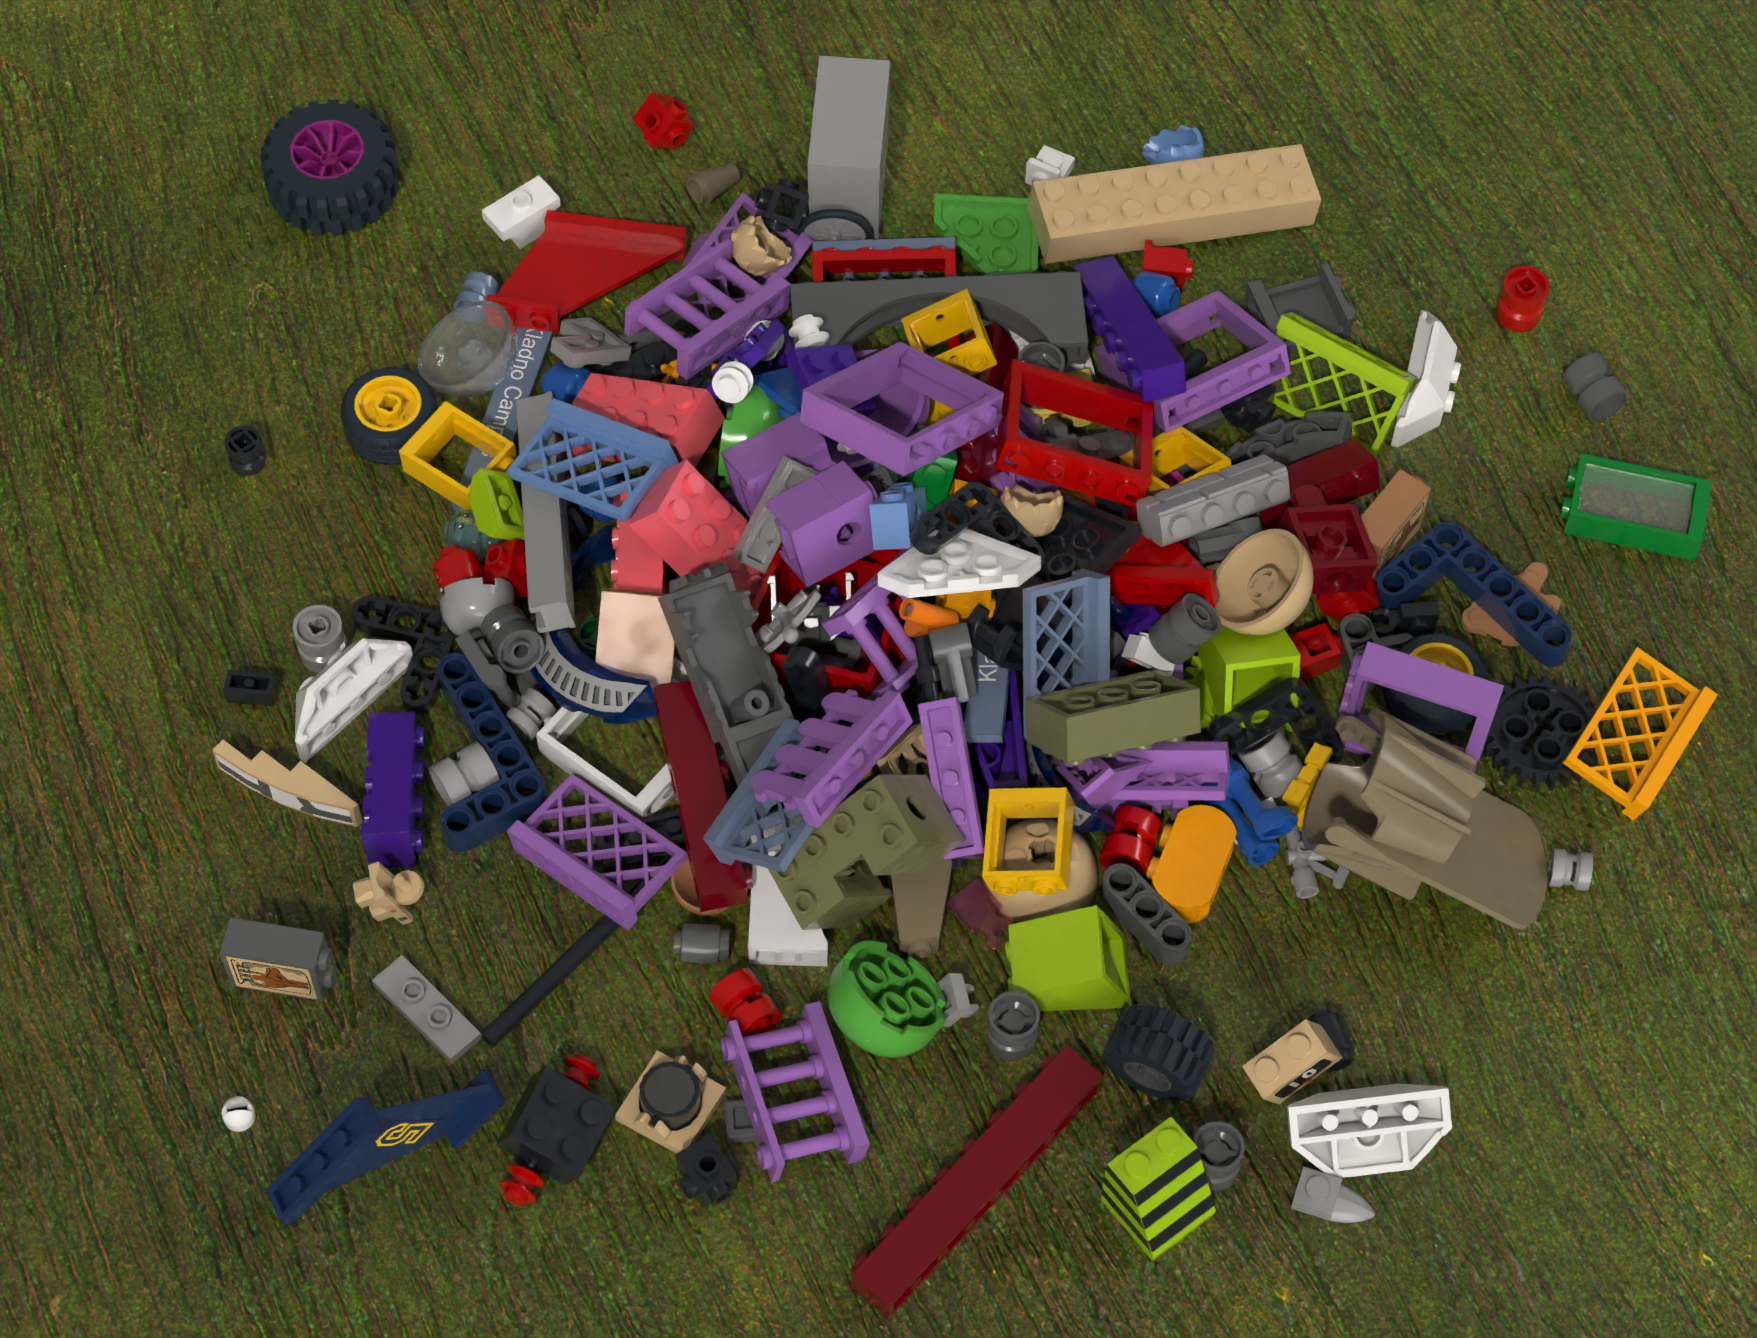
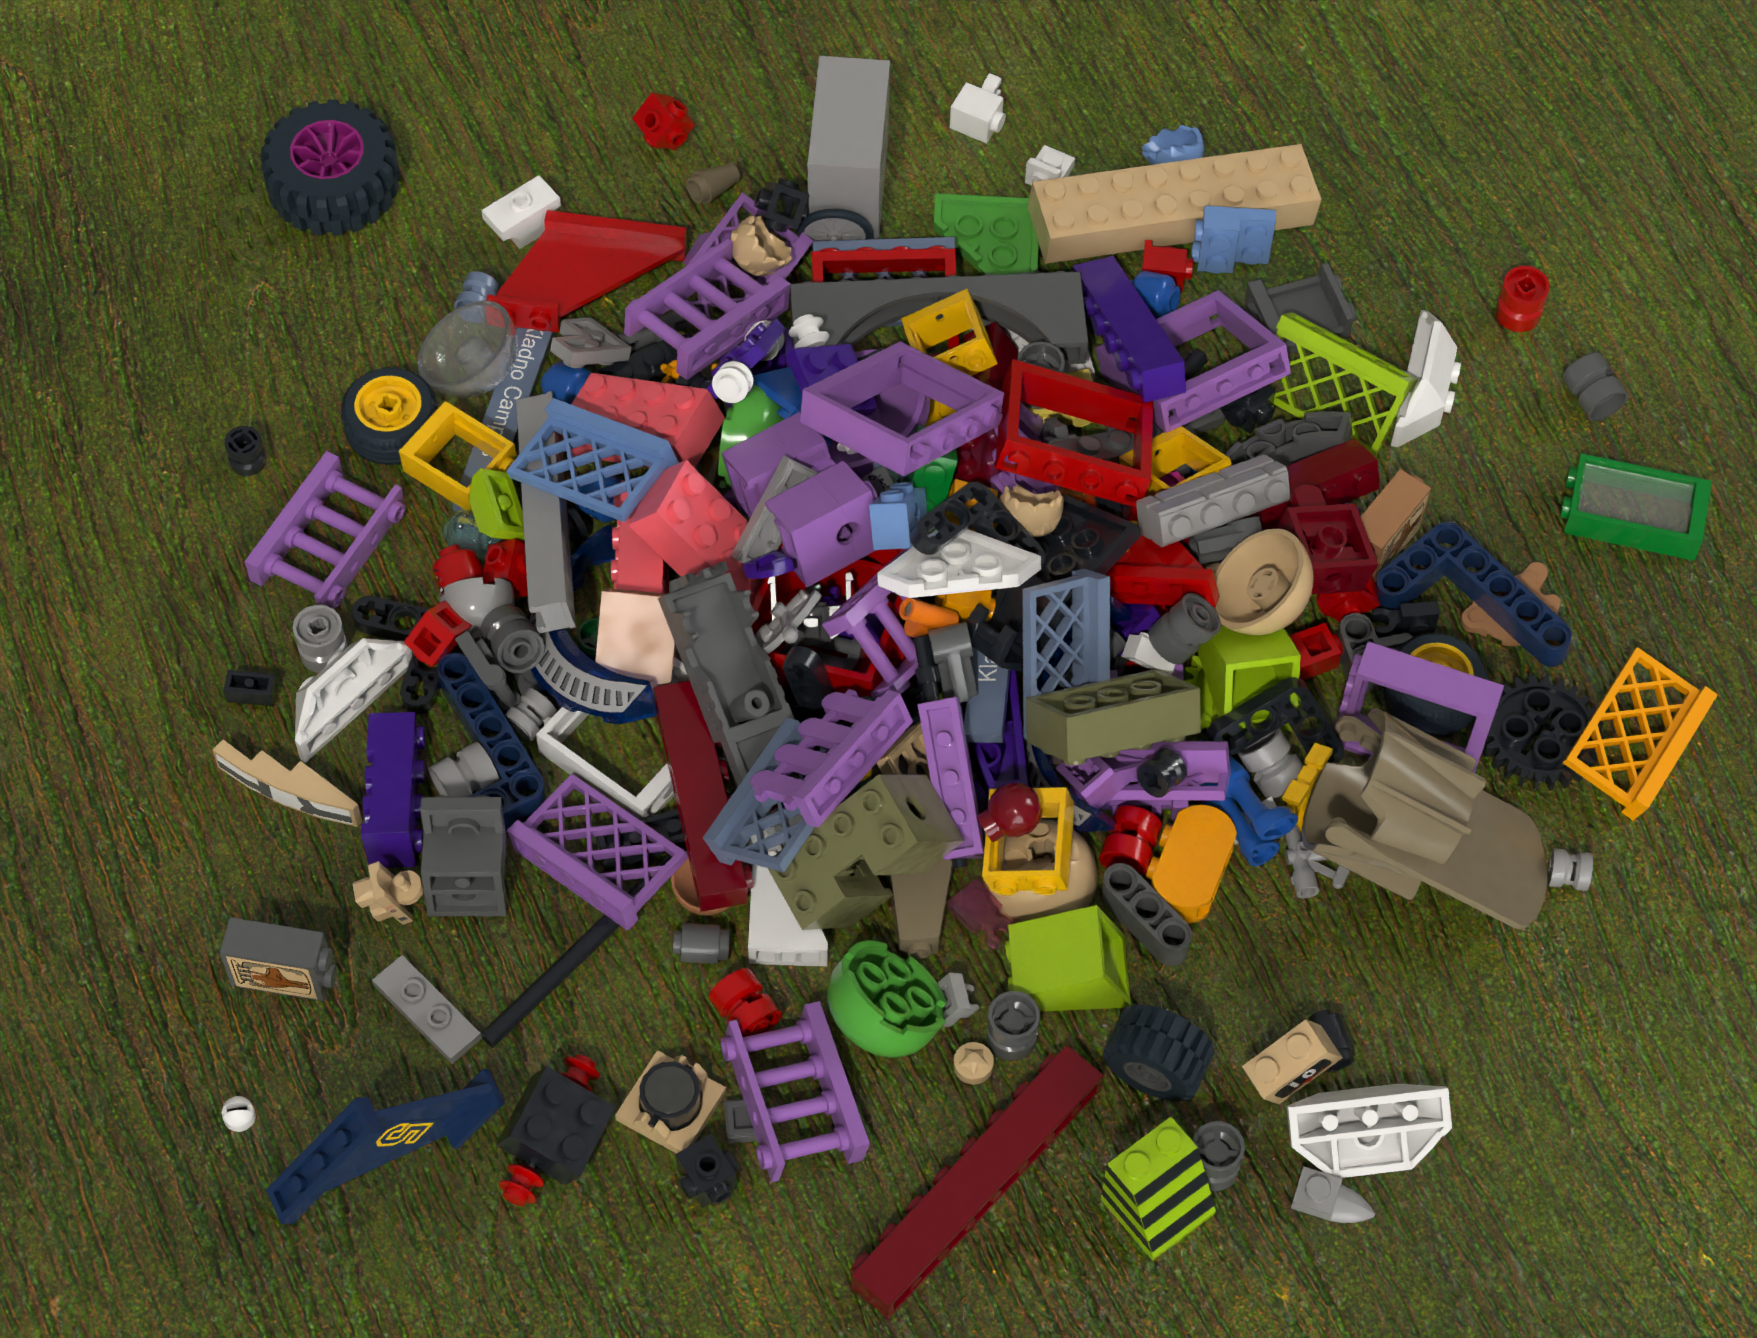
none -> medium lavender fence [245,451,406,608]
none -> red brick [403,600,472,668]
none -> dark grey bracket [420,795,507,916]
none -> dark purple tile [742,550,795,579]
none -> white brick [950,73,1006,144]
none -> tan tile [953,1042,994,1085]
none -> dark red piece [976,782,1042,842]
none -> black wheel [1137,748,1187,798]
none -> medium blue plate [1191,206,1276,274]

